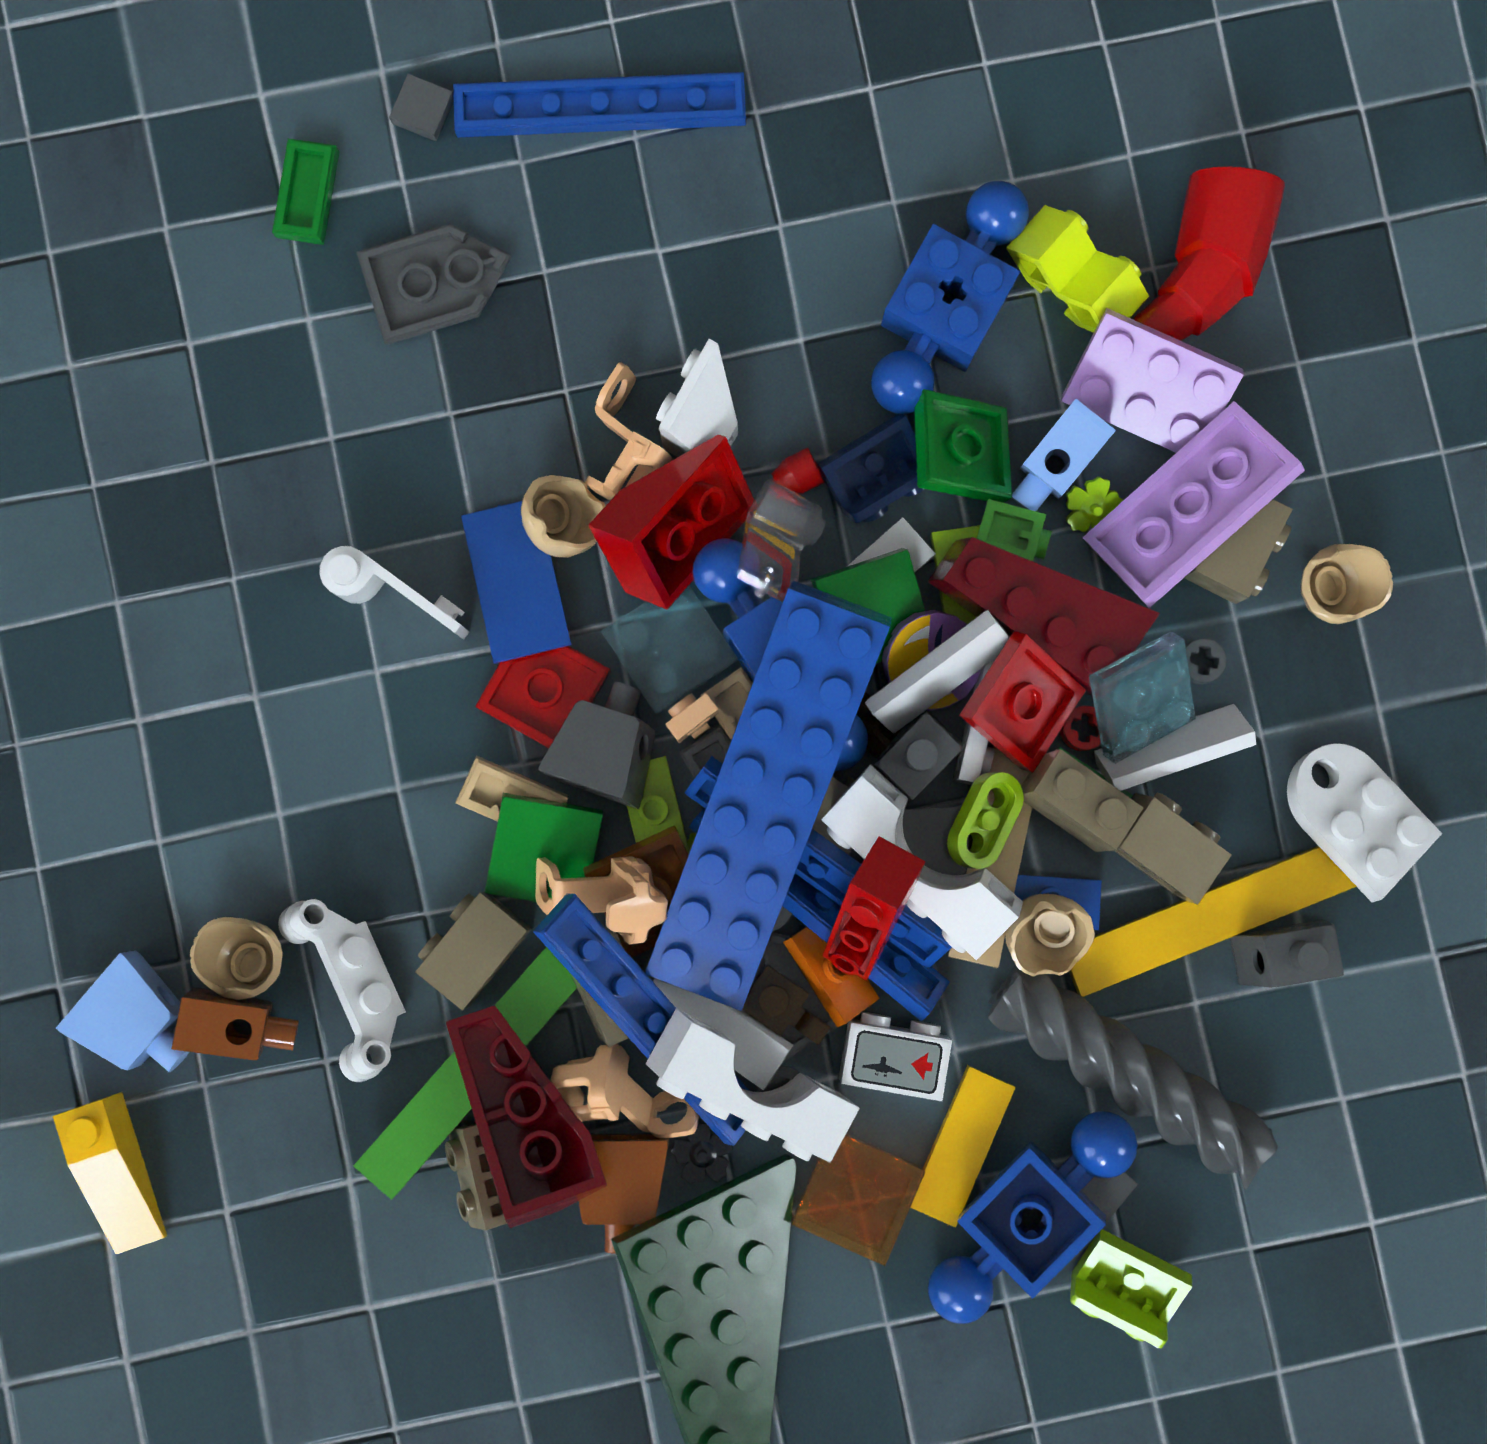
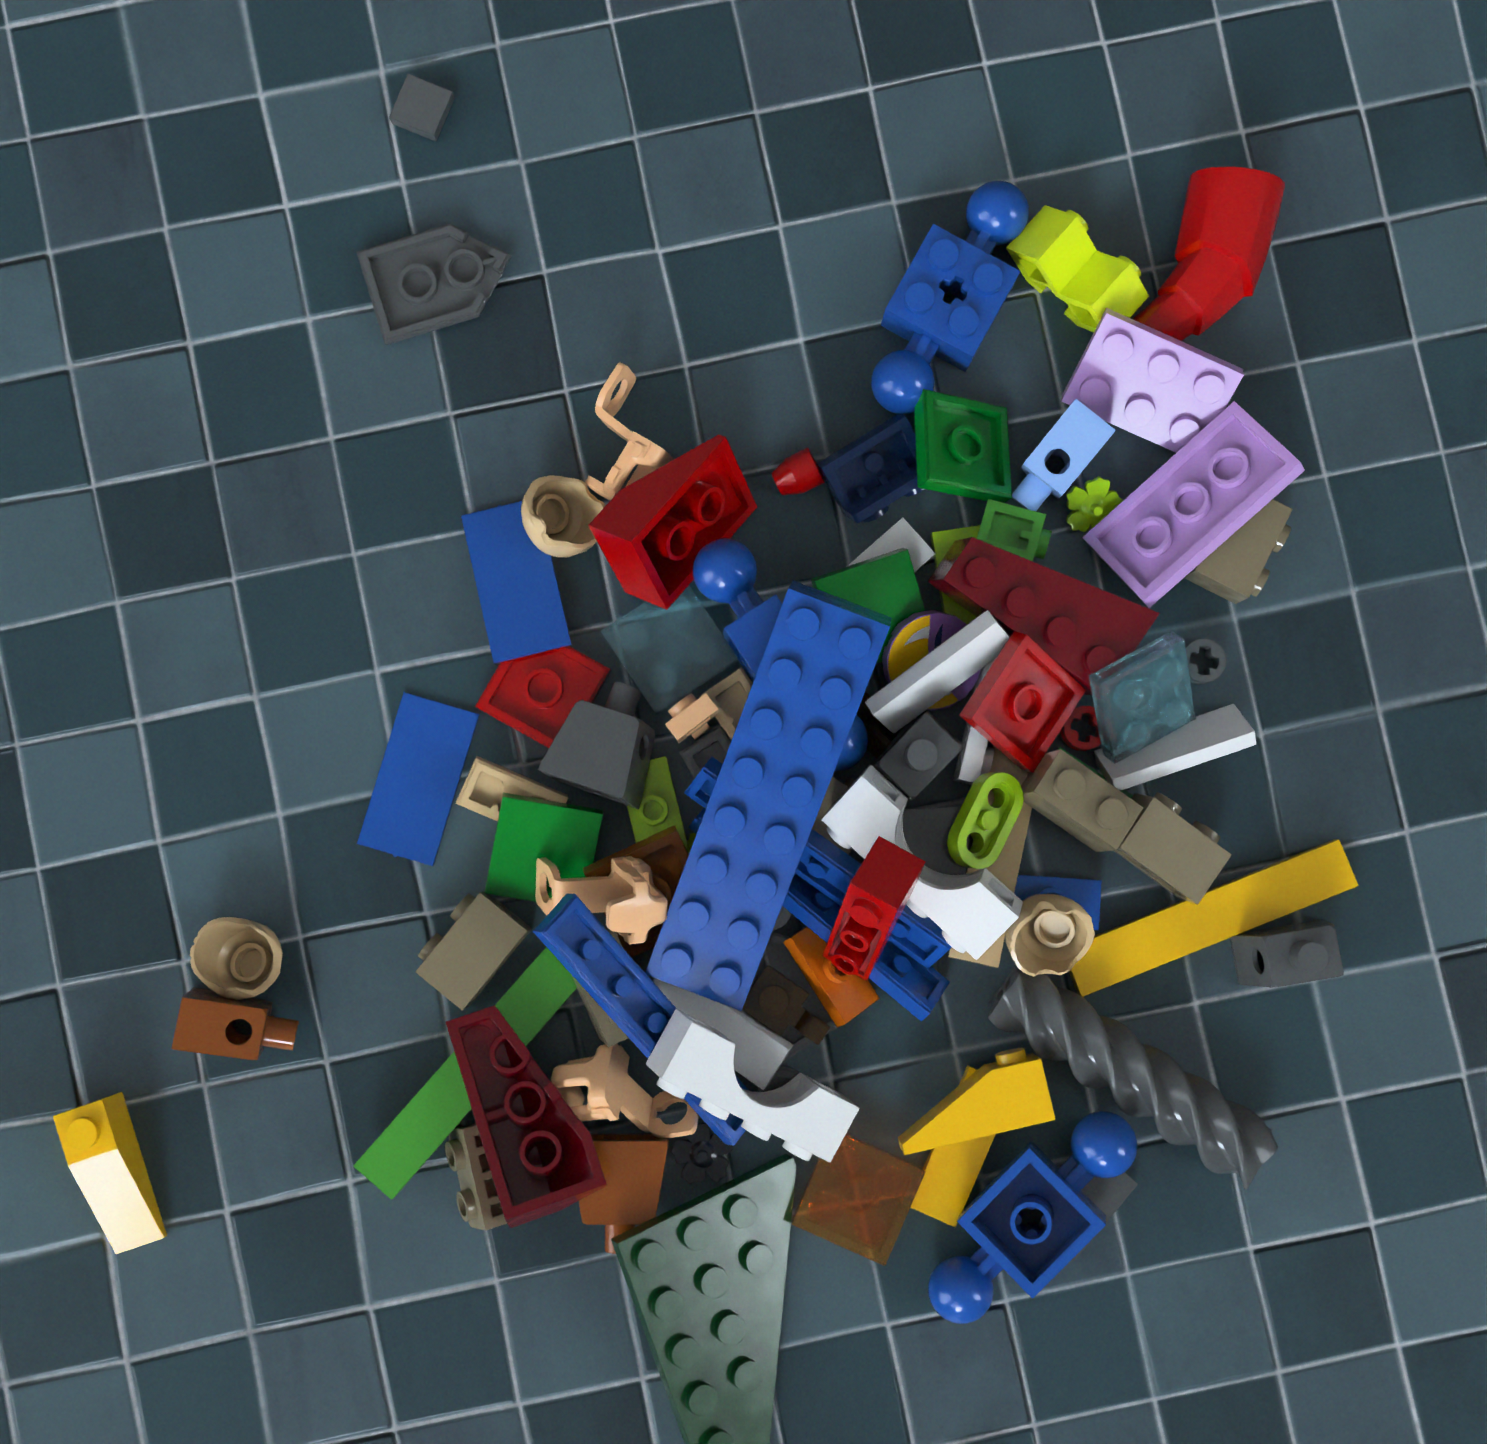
light blue torso [56,950,189,1072] -> none
green tile [272,138,339,245] -> none
white plate [278,899,406,1082] -> none
white door [320,546,469,640] -> none
blue tile [453,72,746,138] -> none
white slope [656,339,738,457] -> none
clear door [737,479,826,602] -> none
brick [838,1012,952,1101] -> none
lime bracket [1070,1229,1192,1348] -> none
white plate [1287,744,1442,902] -> none
tan hair [1301,544,1393,624] -> none
none -> blue piece [357,692,480,866]
none -> yellow slope [898,1048,1056,1155]

